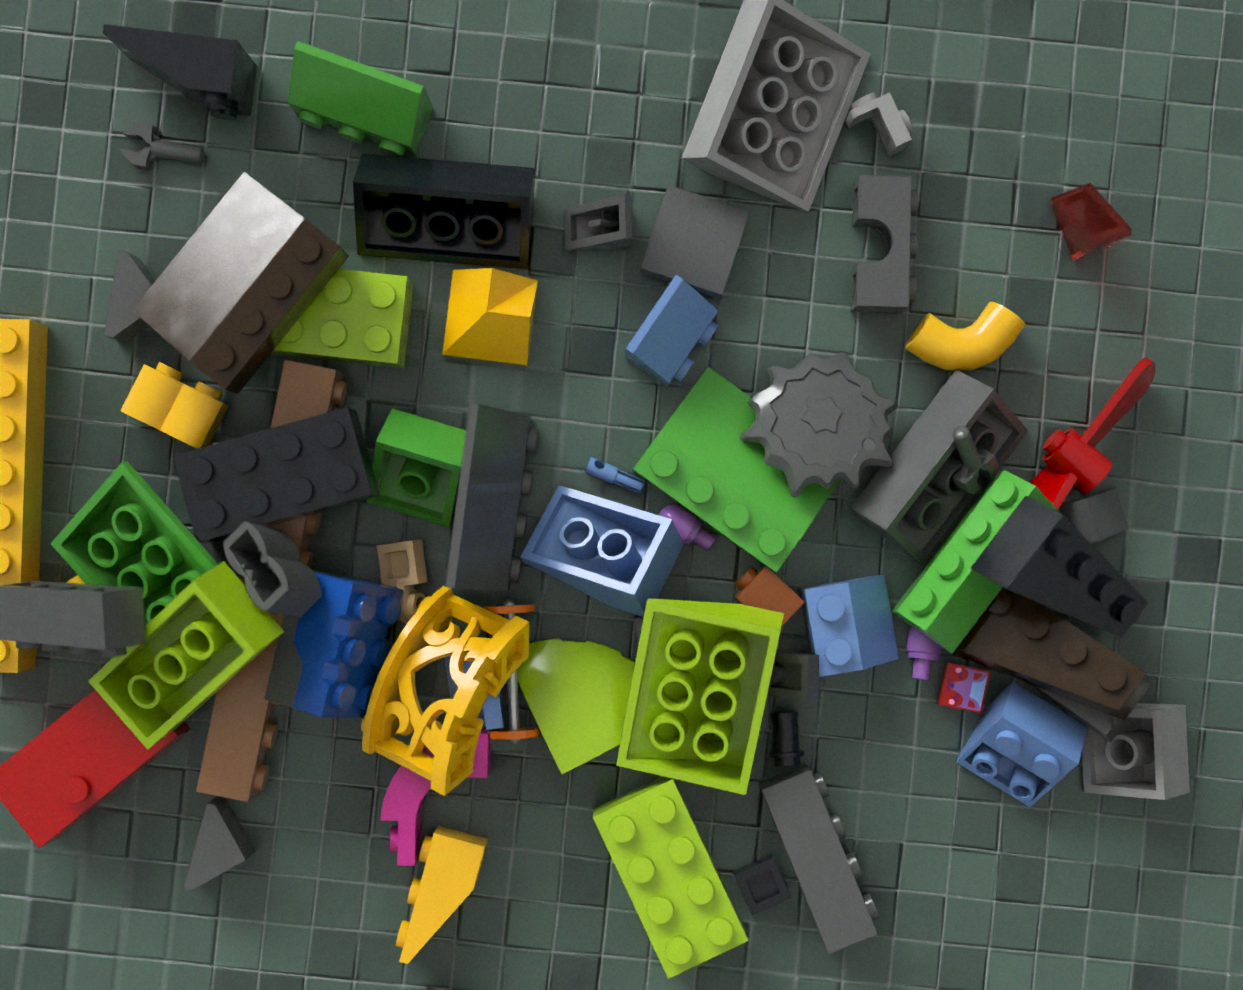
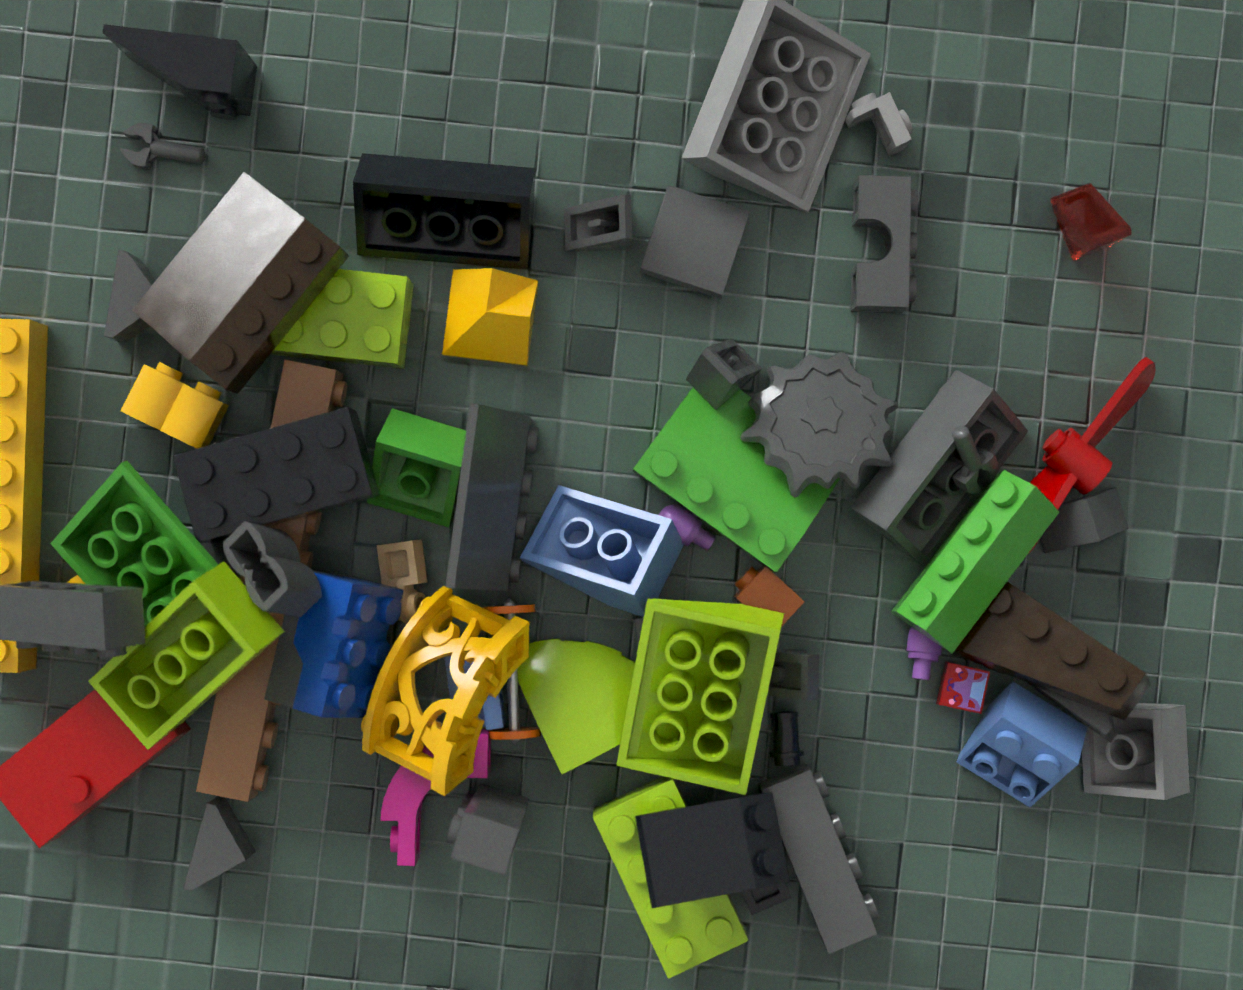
bright green slope [288,41,434,157] -> none
yellow slope [395,825,488,964] -> none
medium blue pin [585,457,645,494] -> none
medium blue slope [625,275,719,387] -> none
medium blue slope [799,574,899,677] -> none
yellow cylinder [905,301,1026,371] -> none
black wedge [971,496,1148,638] -> none
none -> dark grey brick [446,783,530,875]
none -> black slope [635,792,790,908]
none -> dark grey slope [686,338,762,410]

